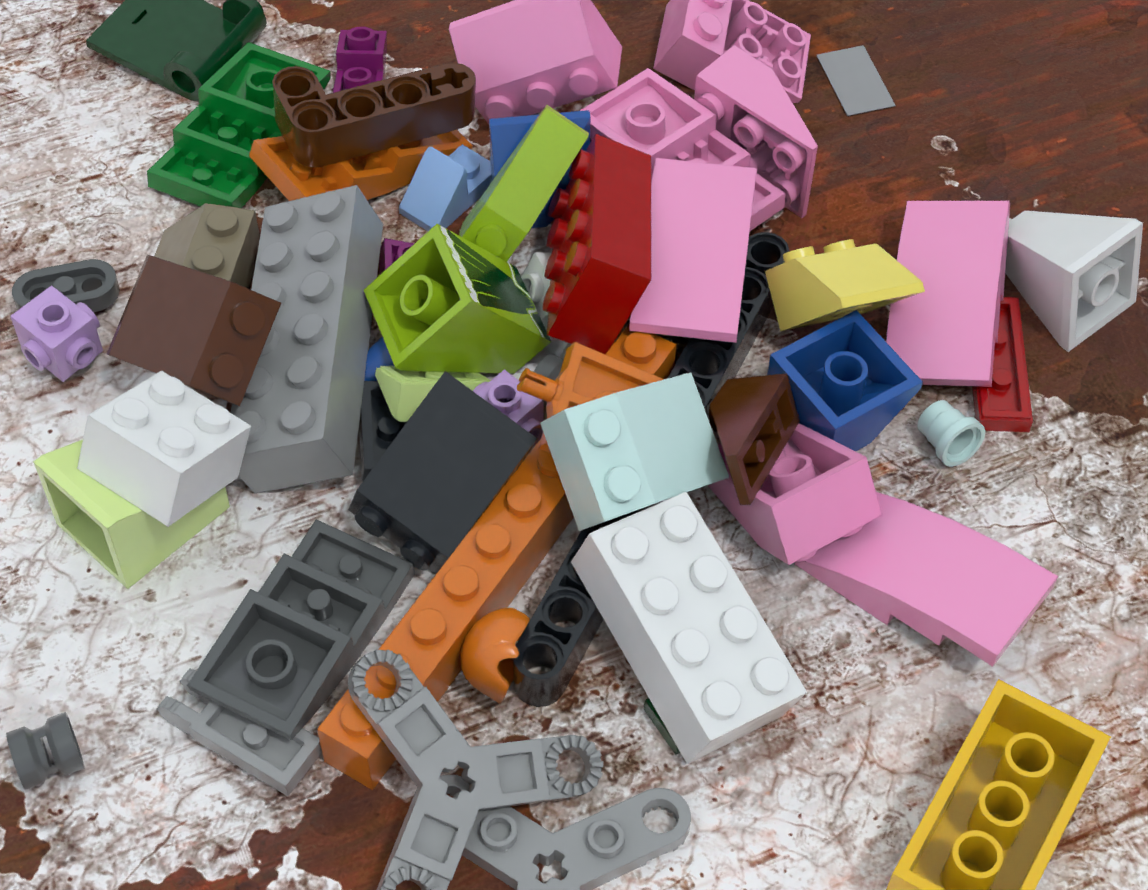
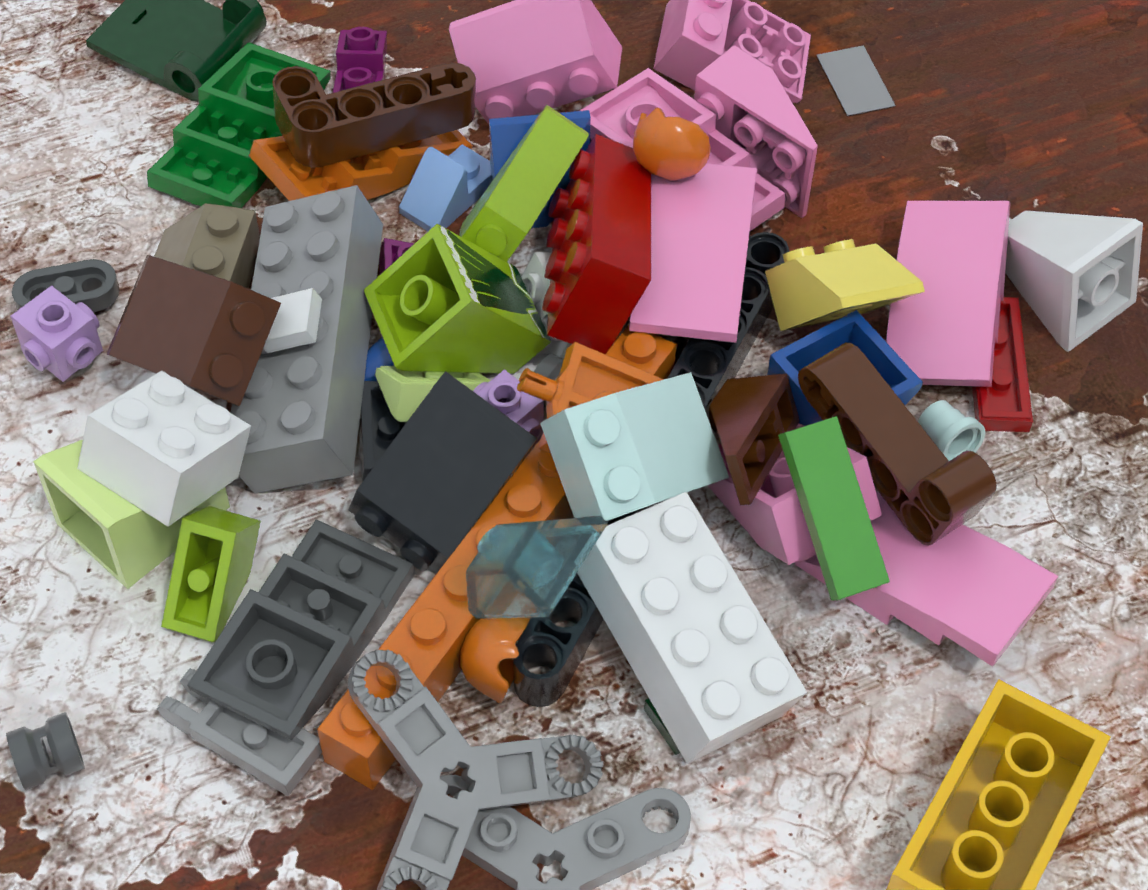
none -> lime slope [161,506,261,642]
none -> white tile [263,288,322,353]
none -> clear light blue slope [466,516,608,619]
none -> orange hair [633,108,711,180]
none -> bright green tile [778,416,890,600]
none -> reddish brown beam [798,342,997,546]

